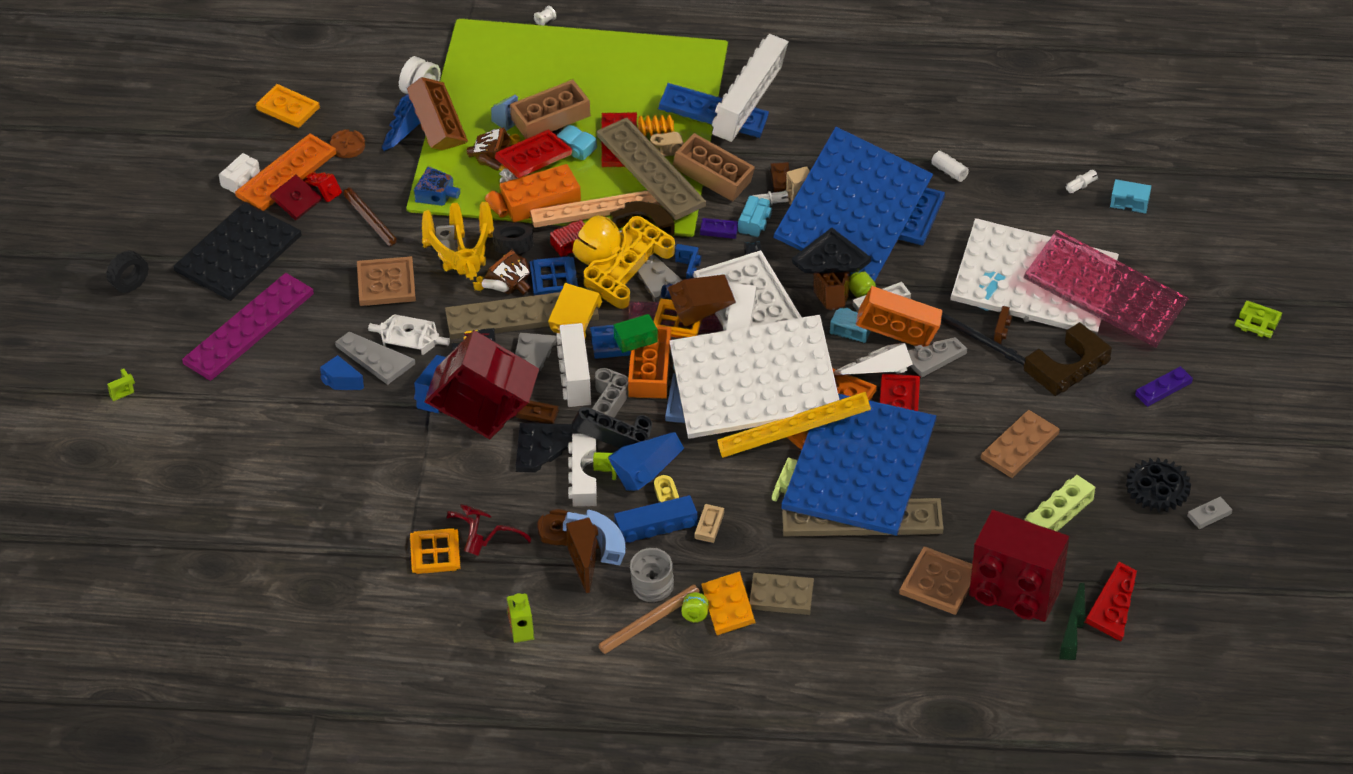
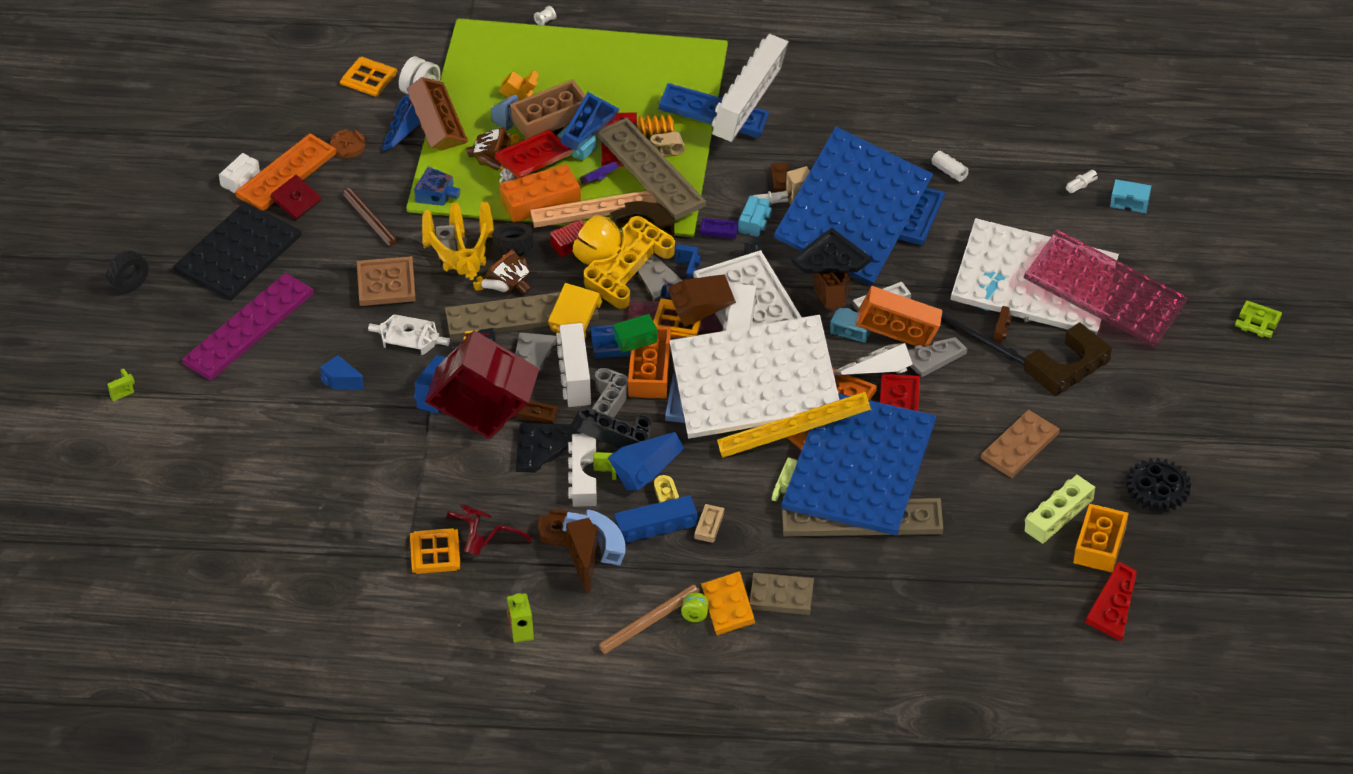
light orange plate [256,84,320,128] -> none
red bracket [304,172,343,202] -> none
light grey wing [335,332,415,385] -> none
orange cone [485,191,509,218] -> none
blue piece [530,256,578,296] -> none
light grey wheel [630,548,674,602] -> none
medium nougat brick [672,133,755,202] -> none
lime head [849,272,876,298] -> none
medium nougat plate [900,546,972,615] -> none
dark red brick [969,509,1070,622] -> none
clear green slope [1059,583,1085,660] -> none
dark purple plate [1135,366,1193,407] -> none
light grey plate [1188,496,1232,529] -> none
none -> light orange piece [340,57,397,97]
none -> light orange brick [499,70,539,101]
none -> blue wedge [560,92,619,151]
none -> dark purple plate [579,162,618,184]
none -> light orange brick [1073,504,1129,573]

